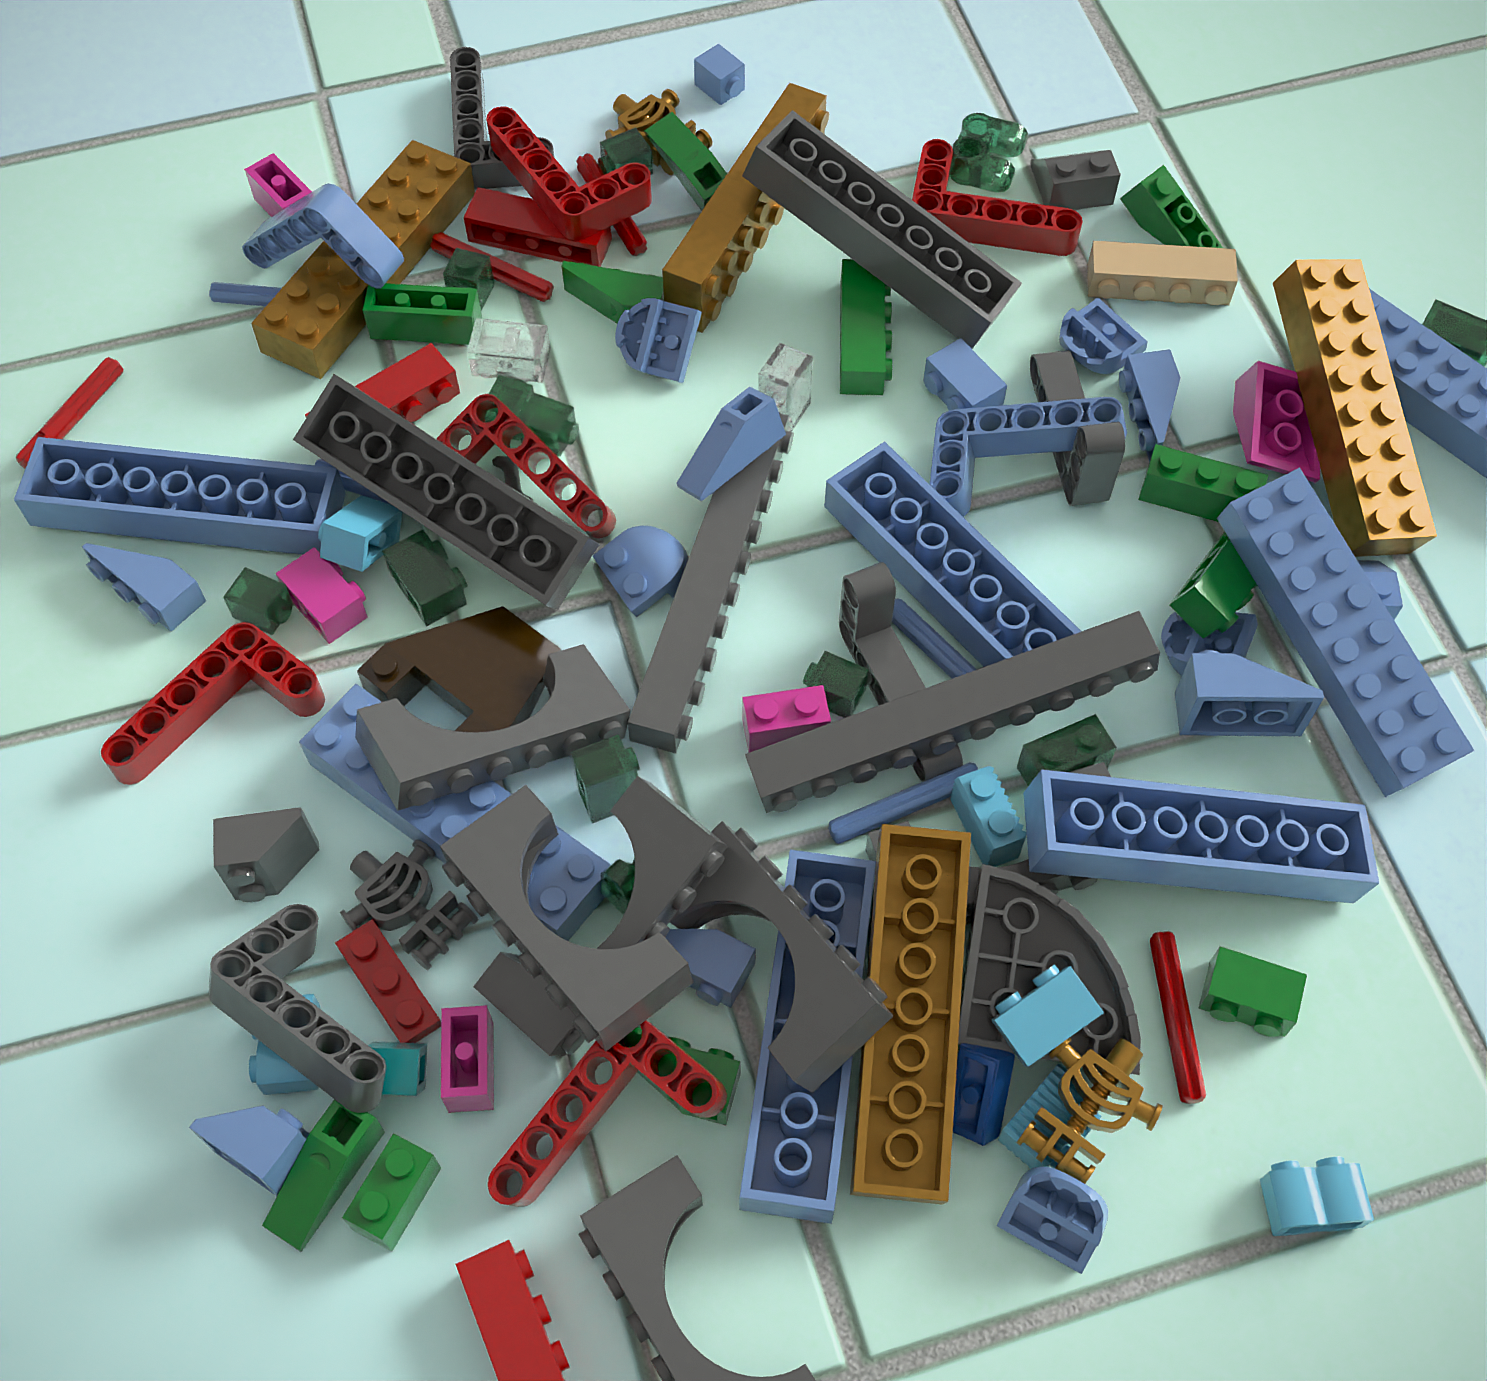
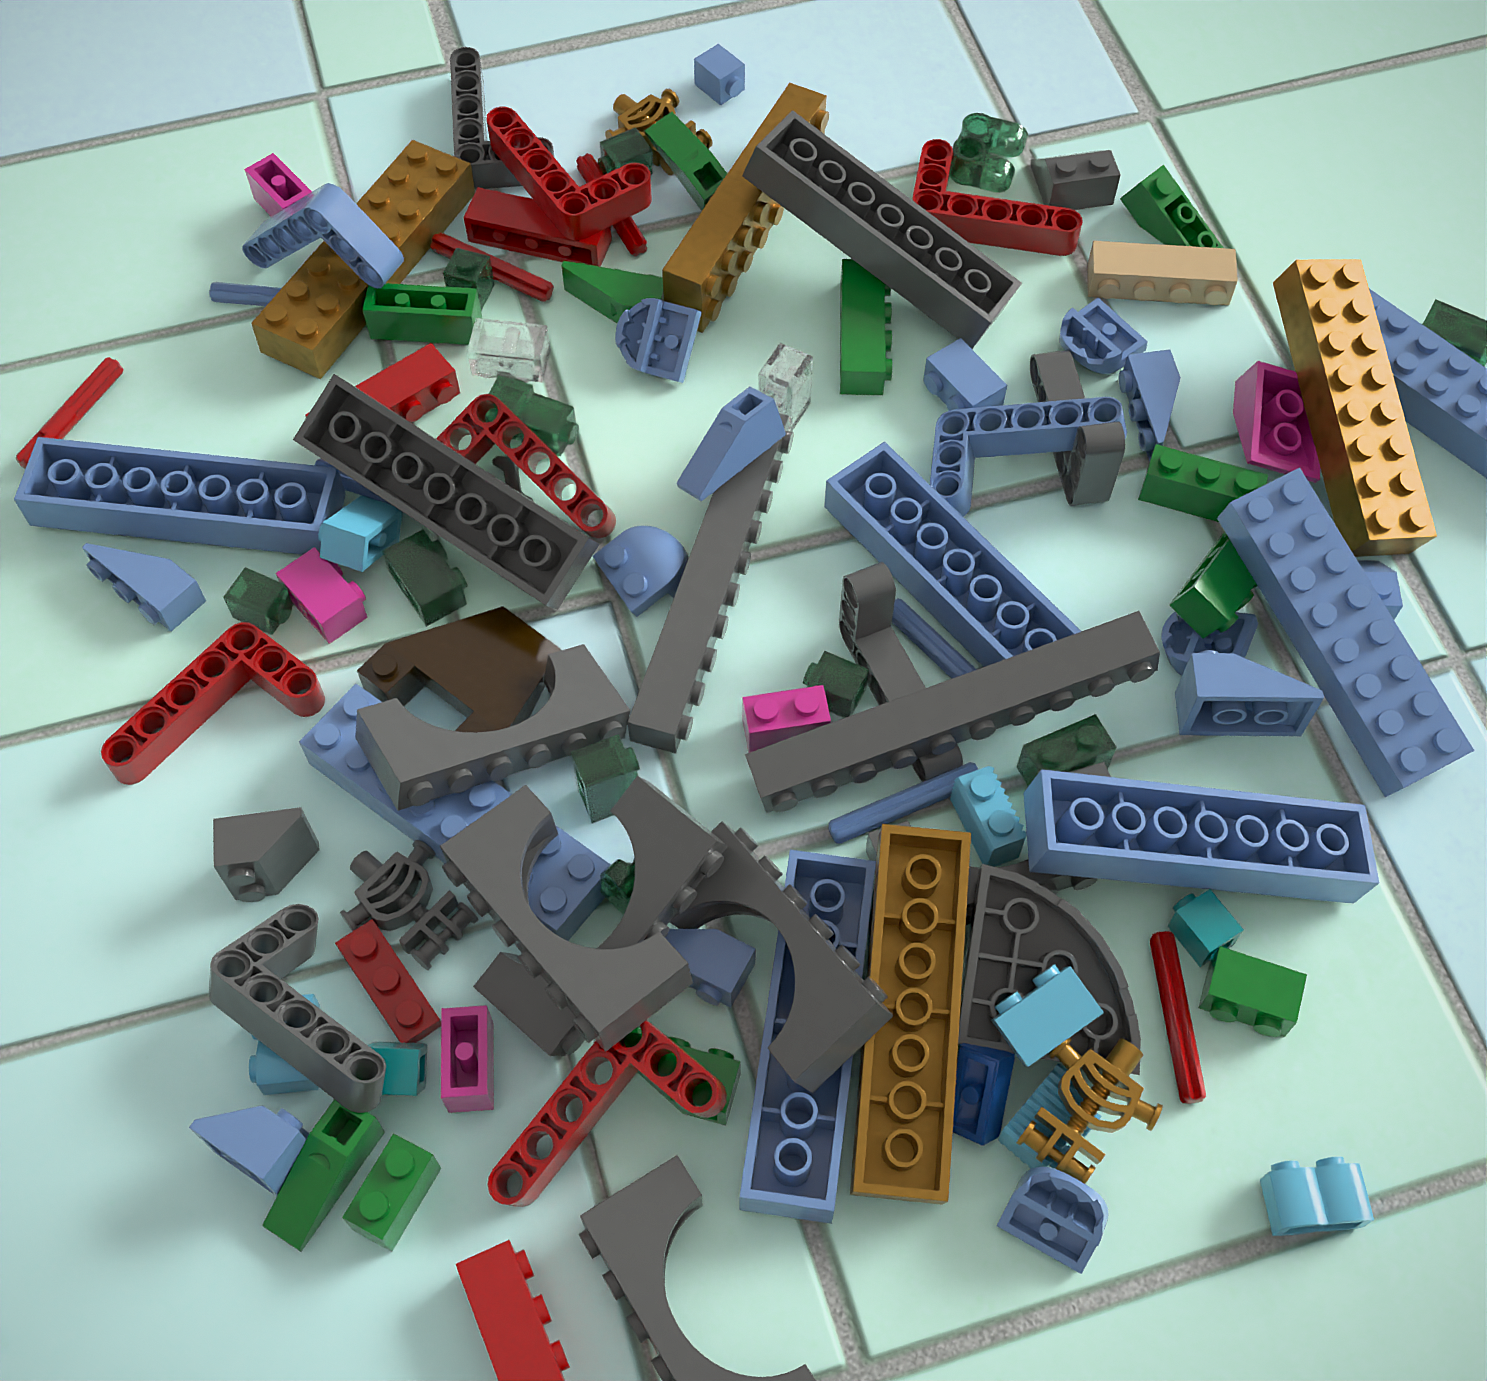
none -> teal brick [1167,889,1244,967]

